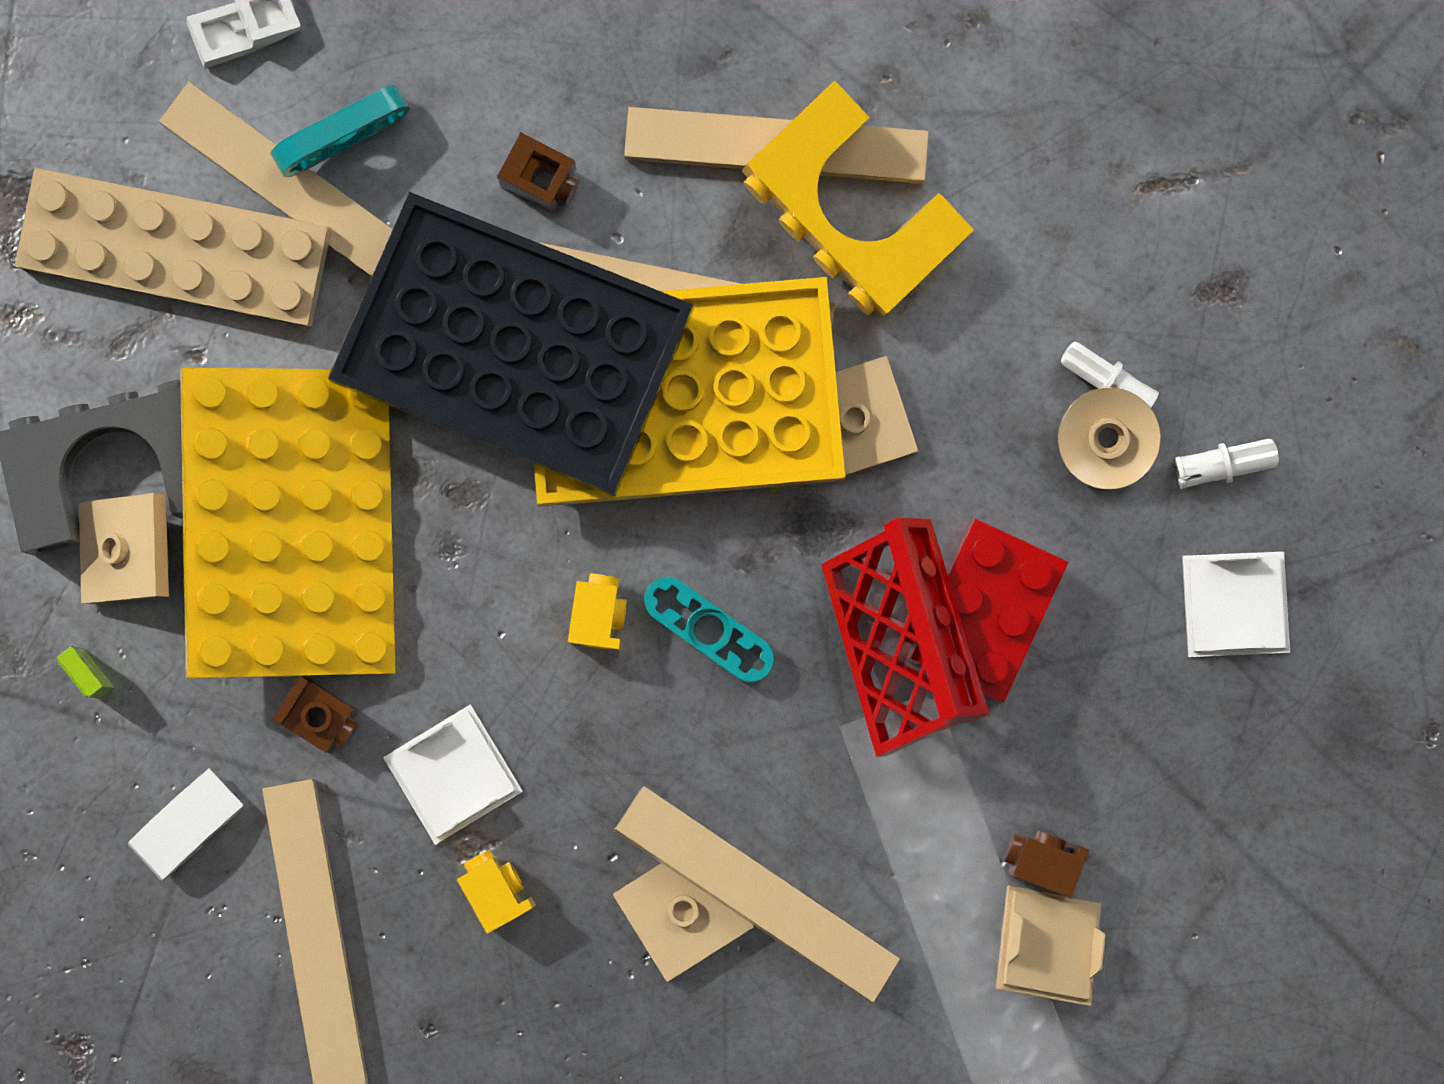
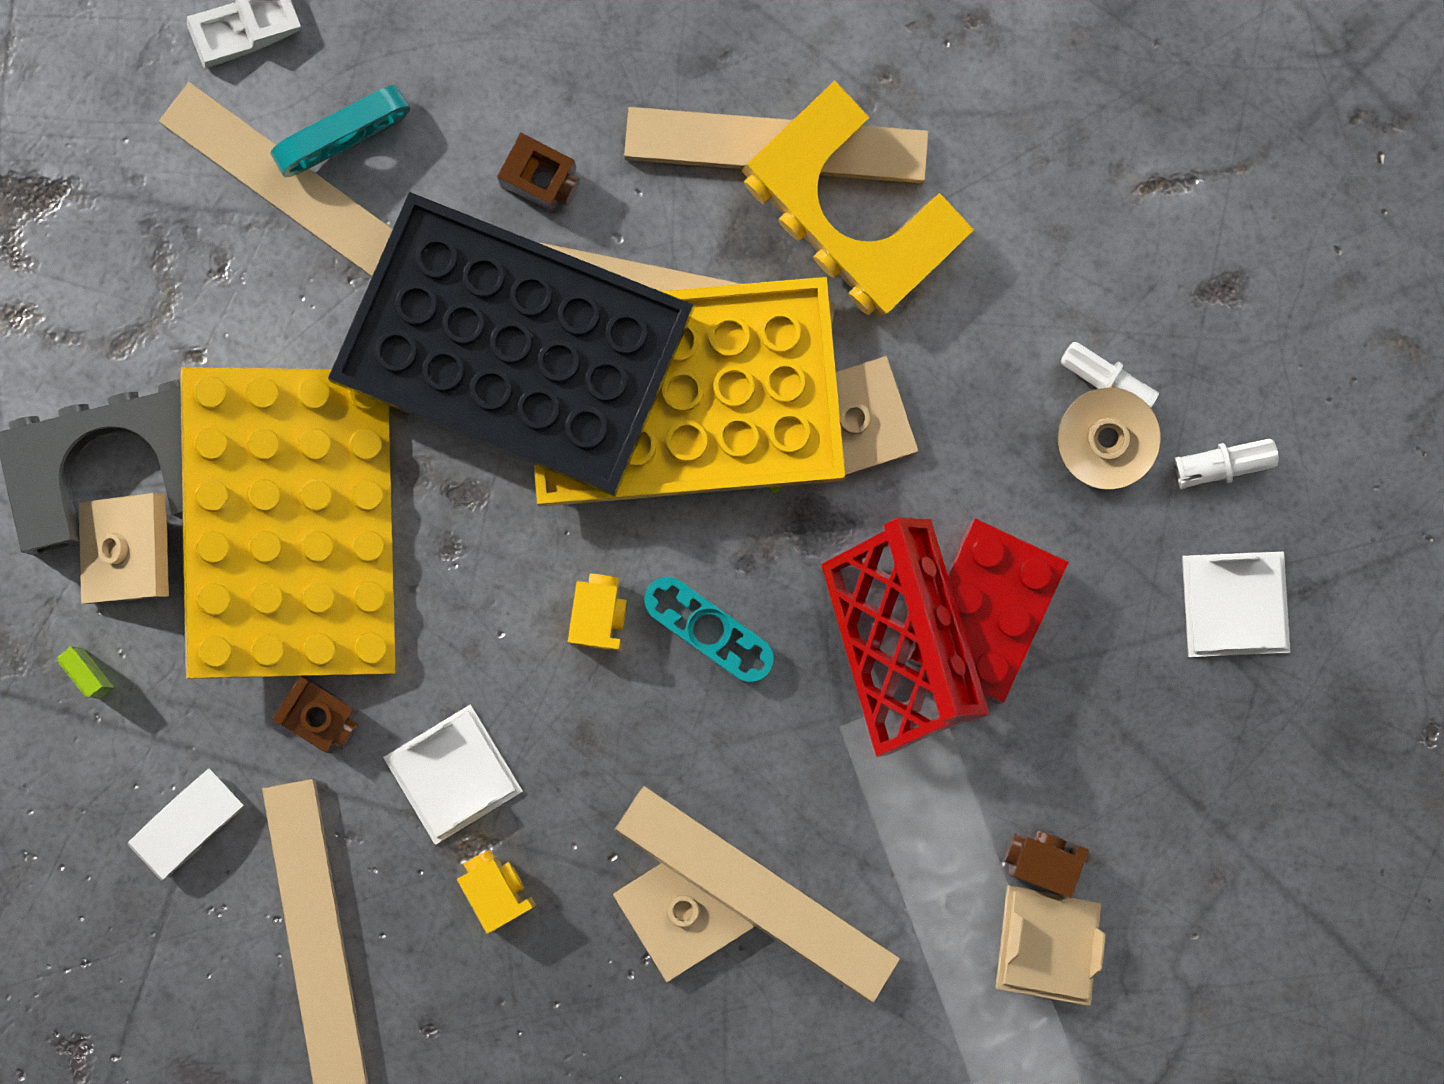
tan plate [15,167,332,327] -> none

